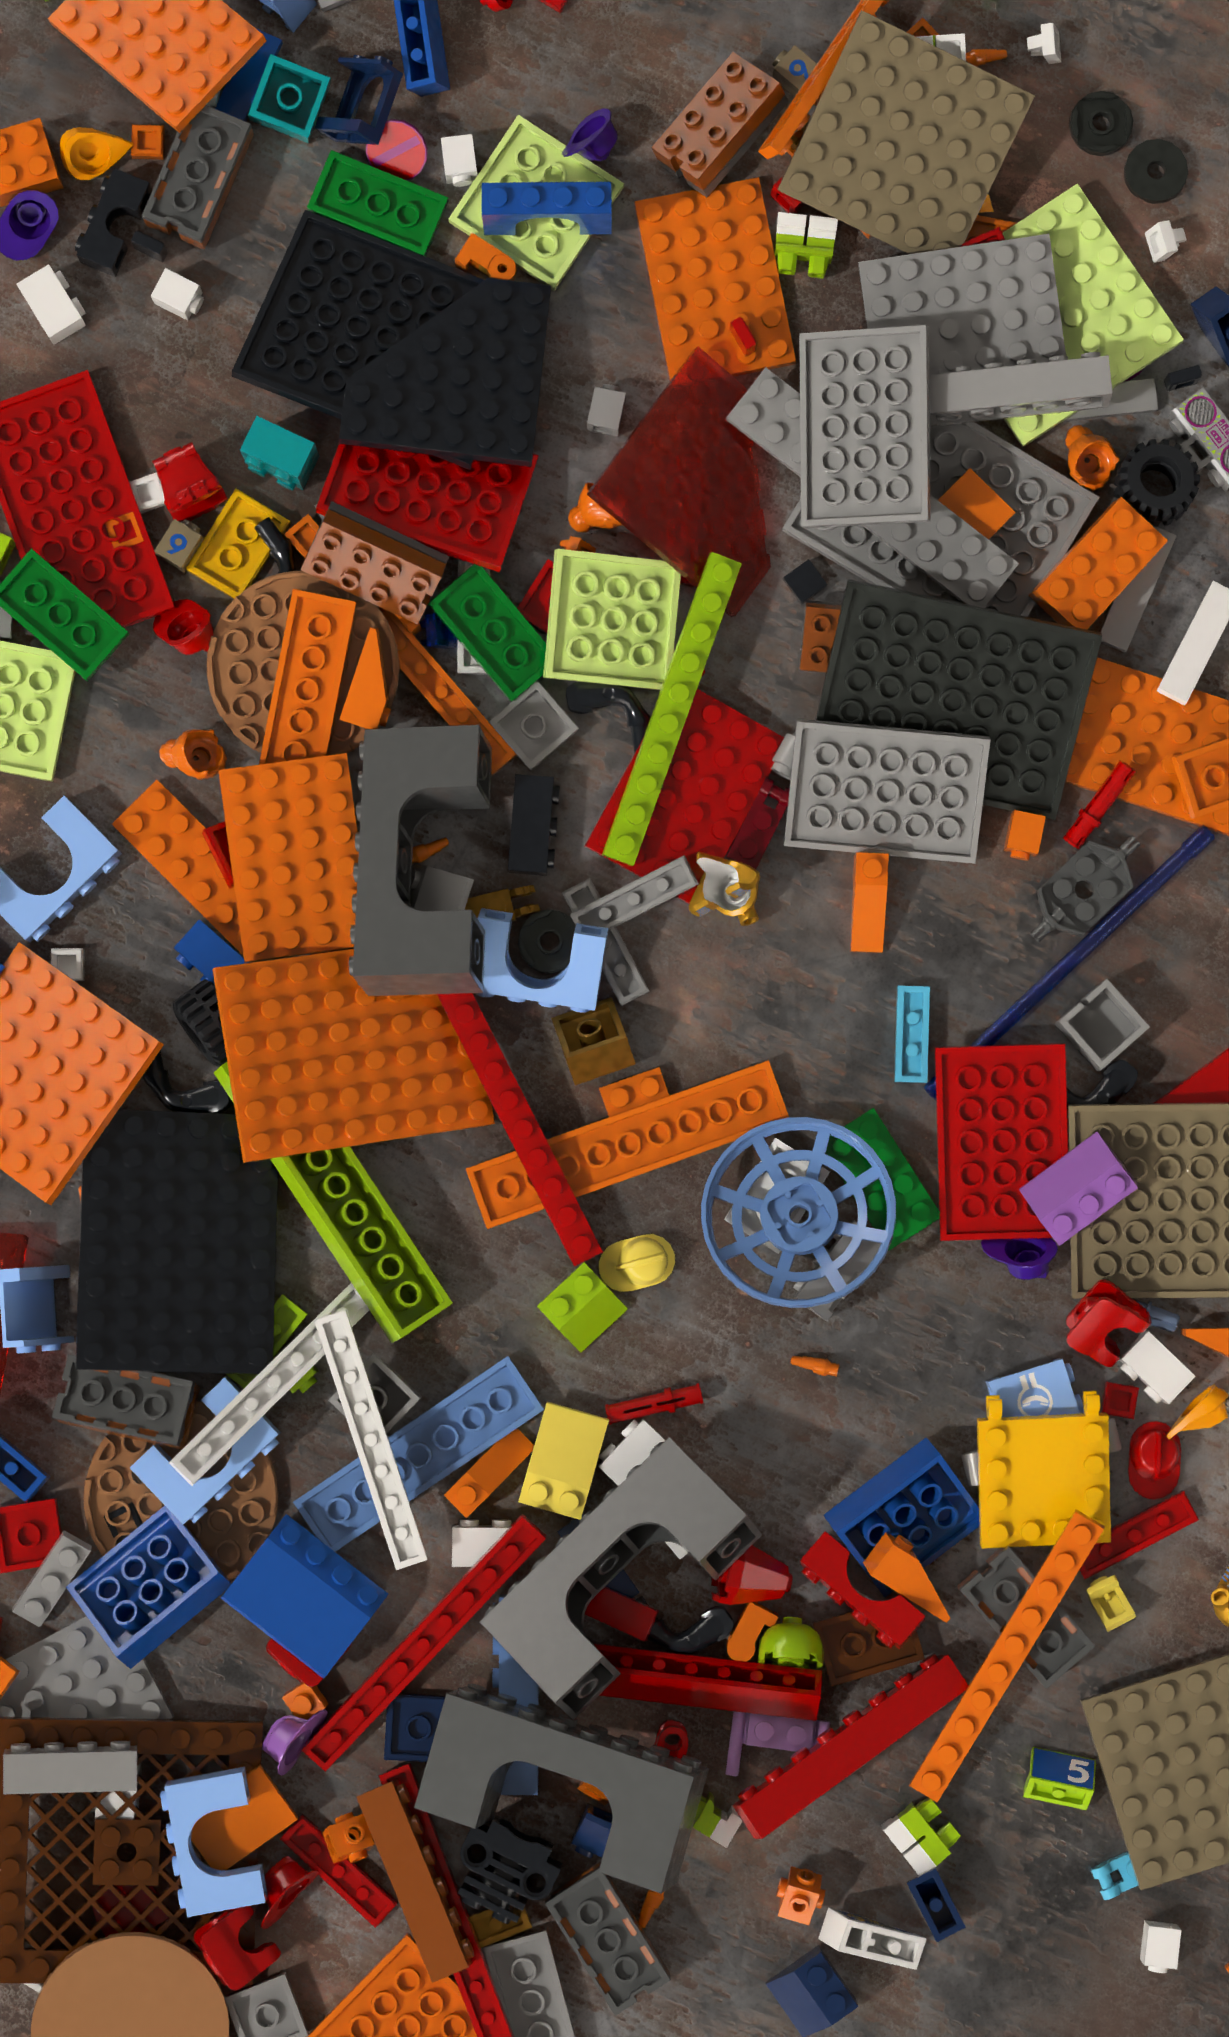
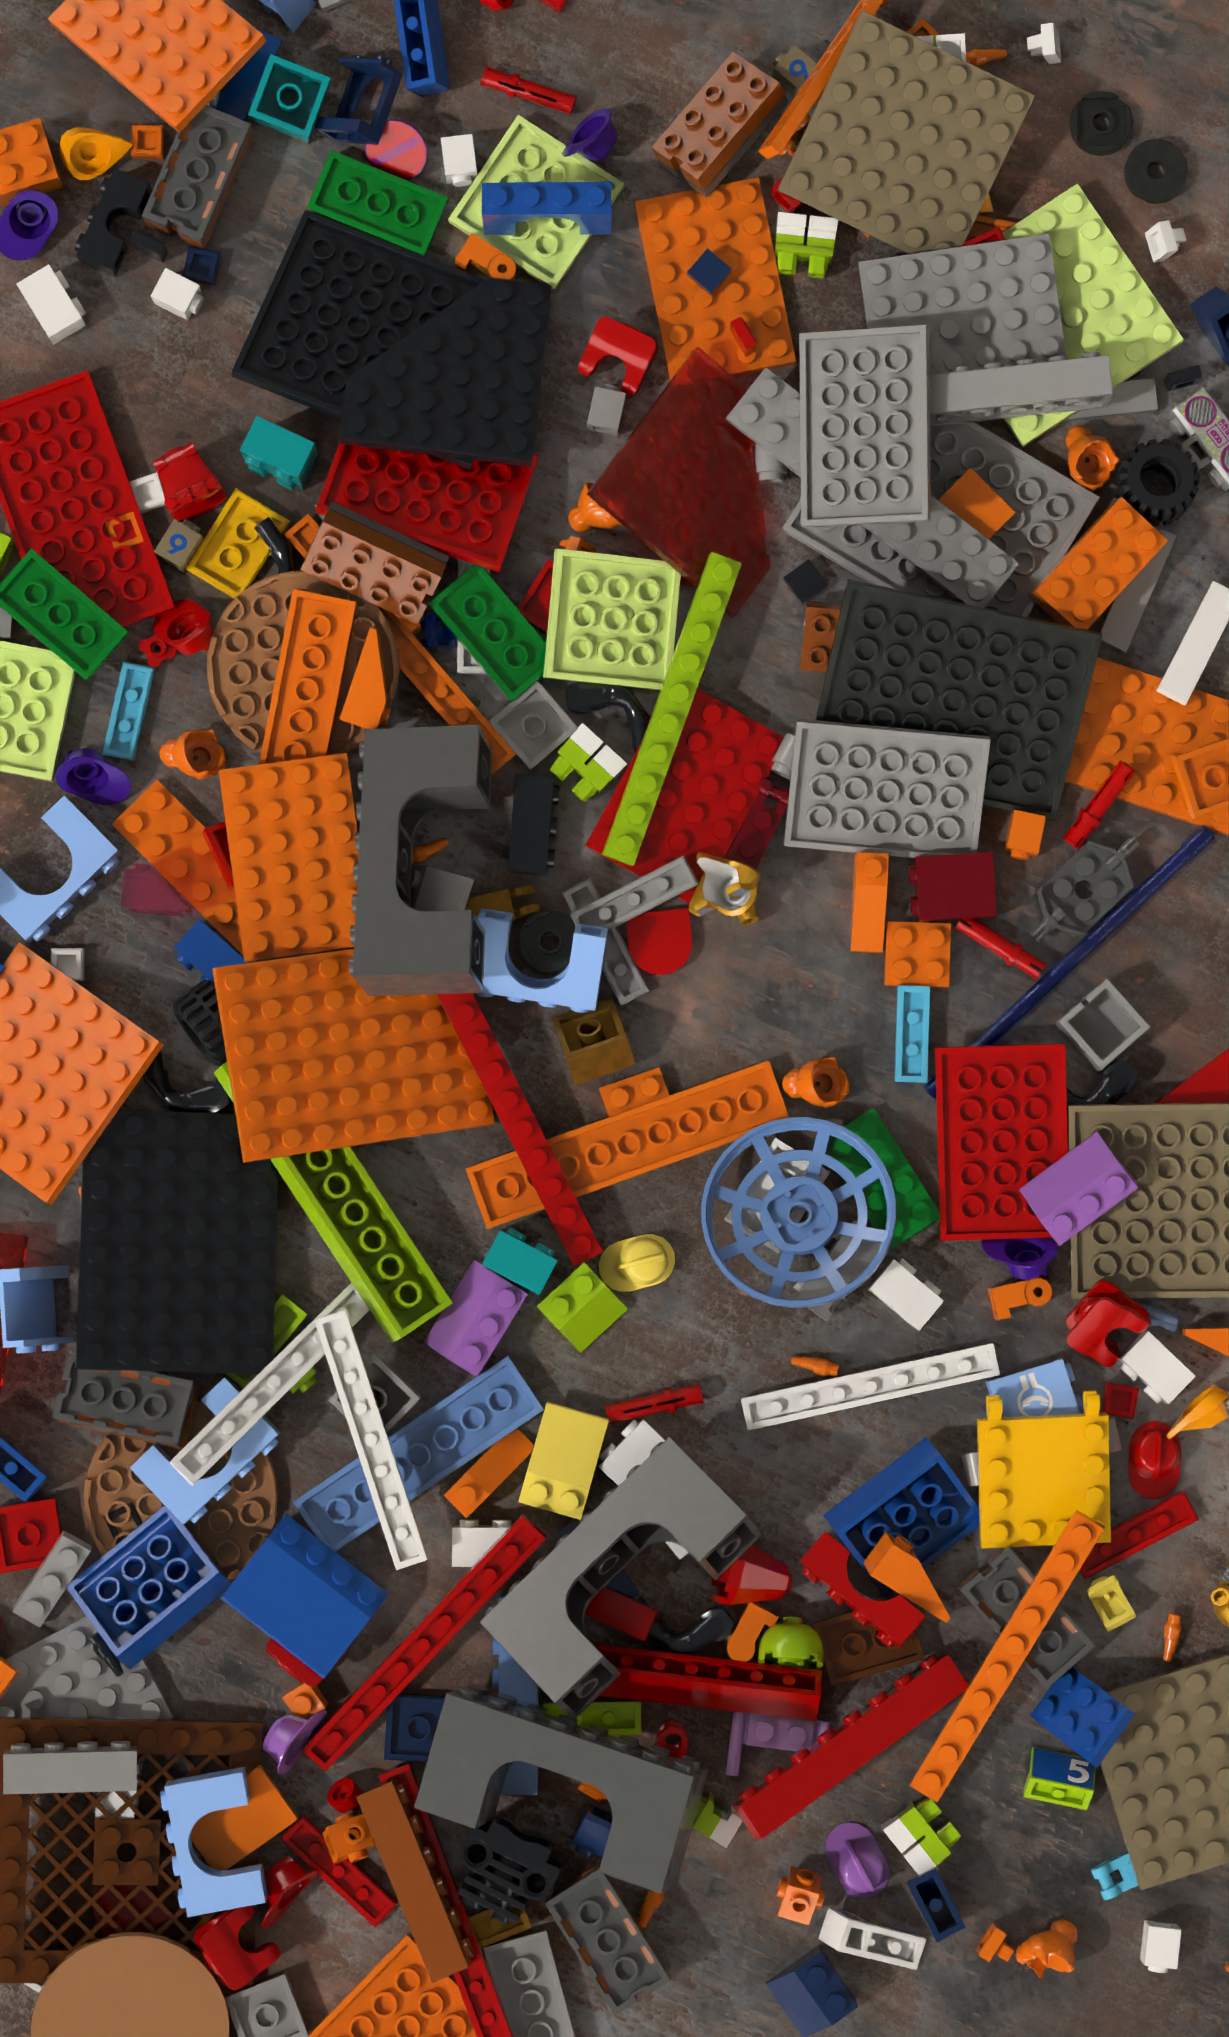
none -> dark purple piece [55,748,131,805]
none -> black piece [88,1631,124,1677]
none -> medium azure tile [102,661,156,762]
none -> clear pink slope [121,864,193,918]
none -> red plate [139,633,177,668]
none -> dark blue tile [183,246,221,286]
none -> red tile [327,1778,361,1813]
none -> medium lavender slope [424,1260,529,1377]
none -> red pin [480,66,577,115]
none -> teal brick [482,1227,558,1295]
none -> lime plate [543,1700,642,1735]
none -> lime hips [550,723,627,802]
none -> red piece [578,316,659,398]
none -> red tile [626,908,692,976]
none -> dark blue tile [687,248,732,295]
none -> white plate [740,1343,1000,1430]
none -> light grey brick [755,443,787,483]
none -> orange piece [782,1057,850,1108]
none -> medium lavender piece [825,1822,889,1898]
none -> white brick [867,1259,944,1331]
none -> orange plate [884,921,951,988]
none -> dark red panel [908,852,997,922]
none -> red pin [954,918,1047,980]
none -> orange tile [975,1922,1014,1962]
none -> orange leg [987,1278,1052,1320]
none -> orange piece [1015,1919,1078,1978]
none -> blue plate [1030,1667,1135,1768]
none -> orange piece [1163,1612,1182,1662]

